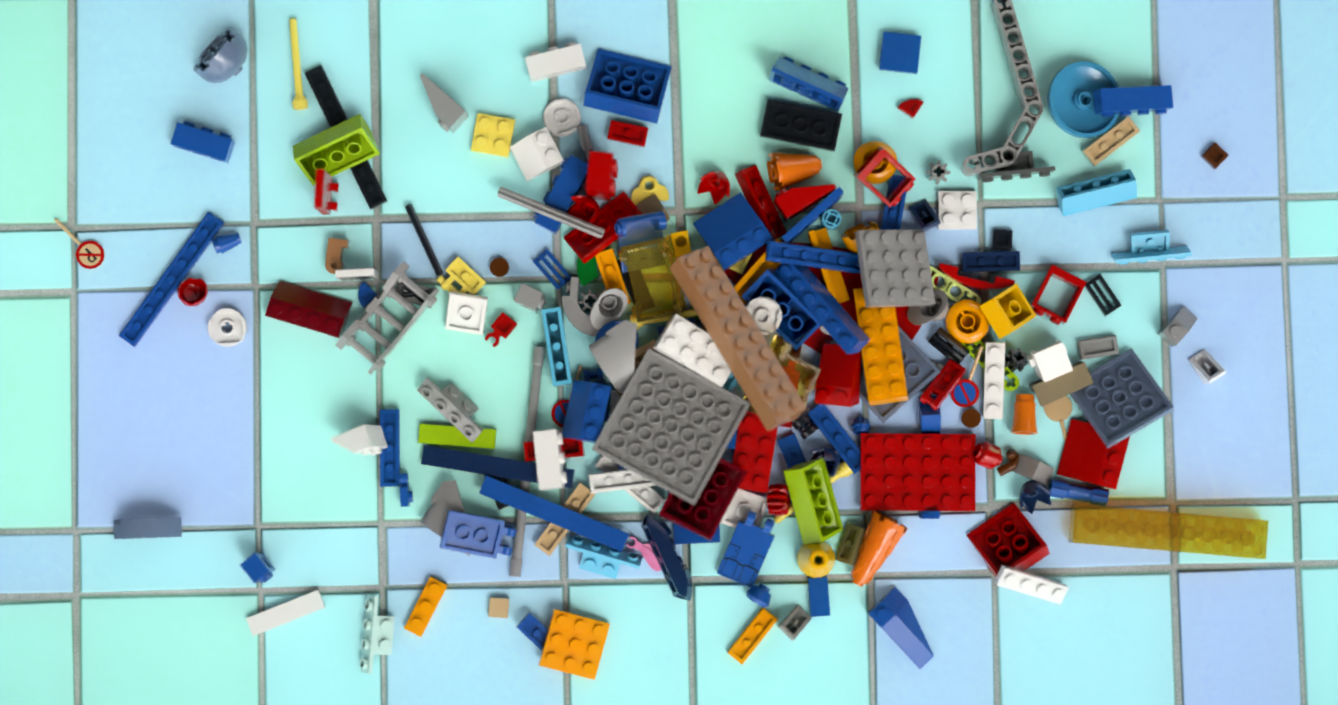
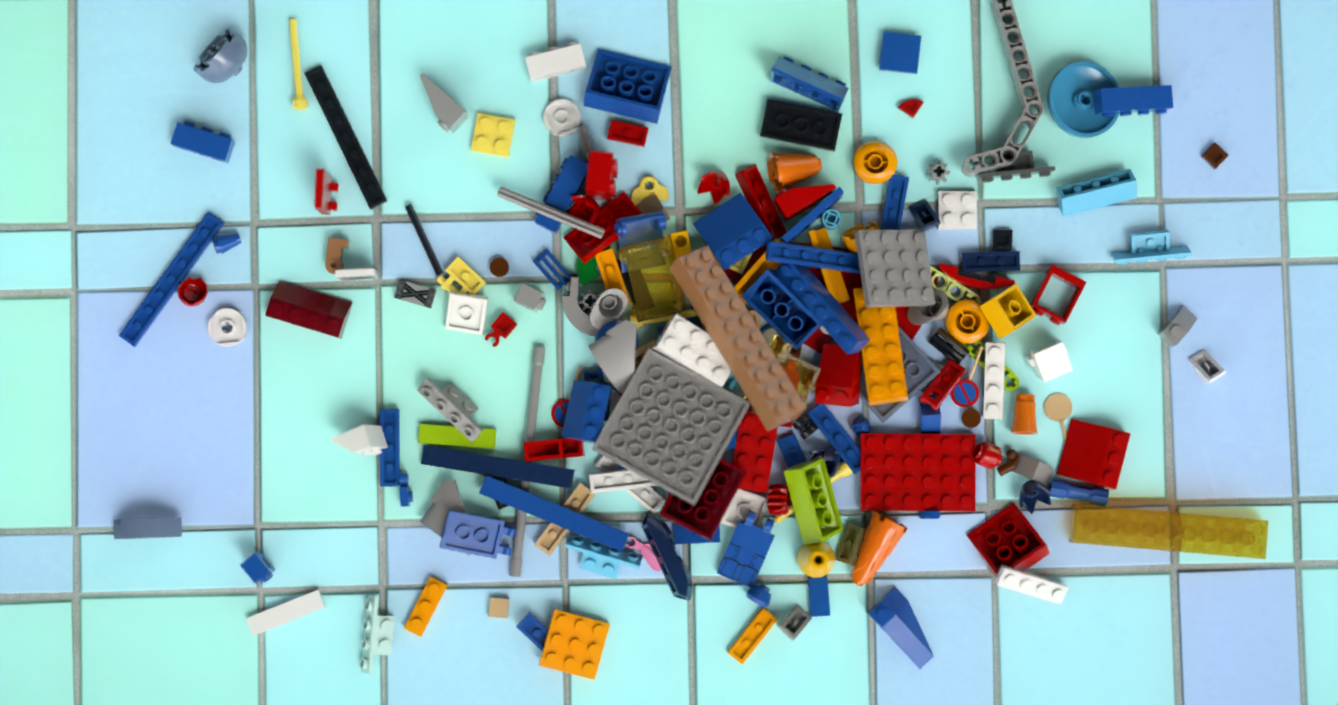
piece [54,218,105,269] -> none
lime slope [293,114,380,185] -> none
light grey fence [335,261,439,374] -> none
blue tile [358,281,377,308] -> none
white slope [510,127,564,181] -> none
white brick [533,429,567,490] -> none
medium azure brick [541,307,573,387] -> none
white tile [746,296,782,335] -> none
red window [853,147,916,207] -> none
black gear [1005,348,1028,373] -> none
dark tan panel [1029,361,1093,406] -> none
sand blue plate [1070,348,1174,449] -> none
light grey tile [1077,335,1119,360] -> none
tan plate [1082,116,1140,166] -> none
black tile [1085,274,1122,316] -> none

